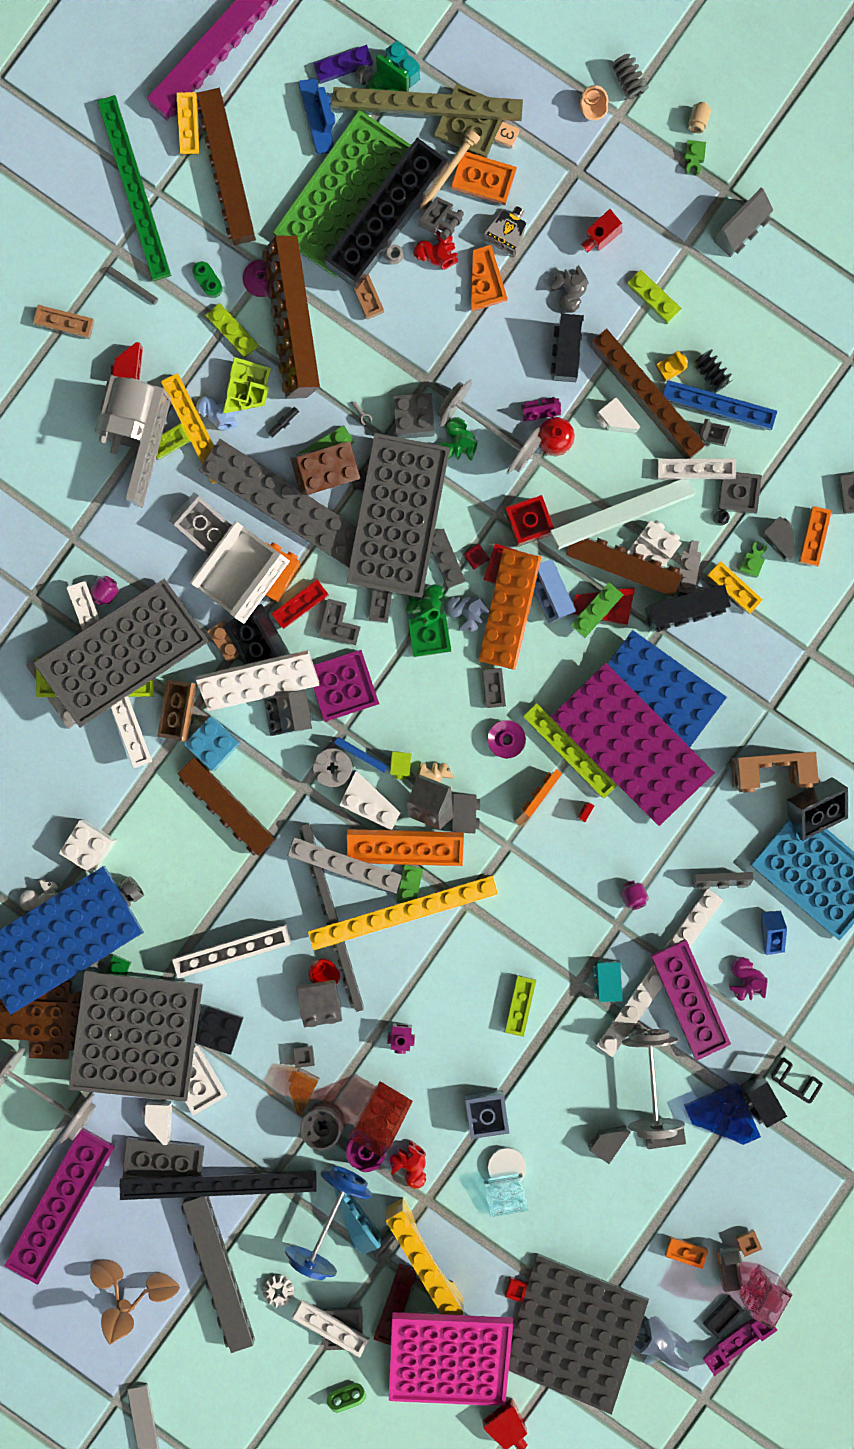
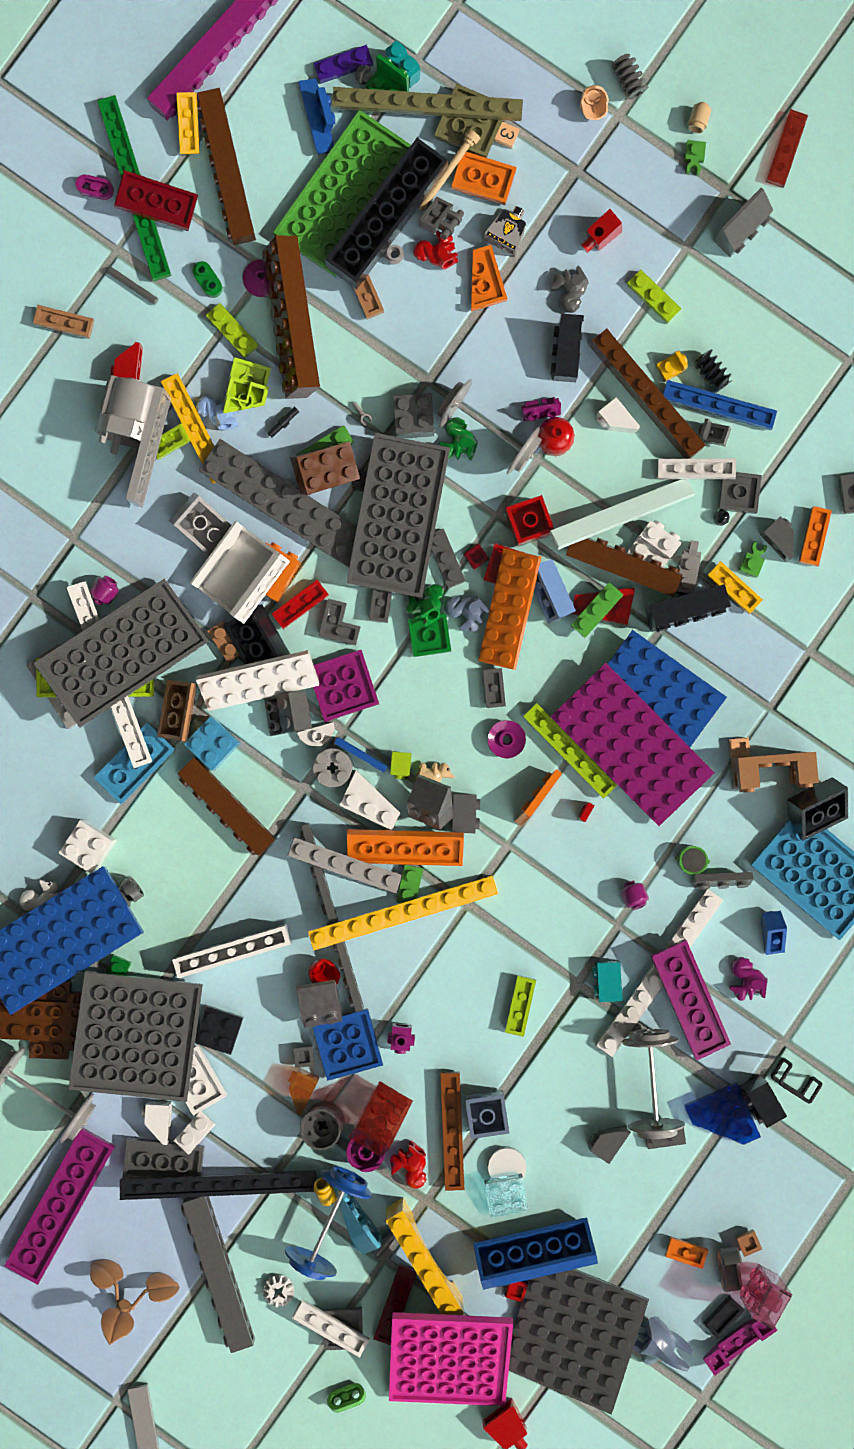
none -> magenta plate [75,174,114,200]
none -> dark azure plate [94,723,176,804]
none -> dark red tile [114,170,198,232]
none -> white plate [174,1111,215,1155]
none -> white plate [297,722,335,747]
none -> blue plate [313,1008,383,1081]
none -> yellow brick [314,1177,337,1206]
none -> dark orange plate [440,1071,465,1191]
none -> blue brick [473,1217,598,1290]
none -> pearl dark grey piece [675,845,710,875]
none -> light nougat tile [728,738,750,758]
none -> clear red tile [766,109,808,188]

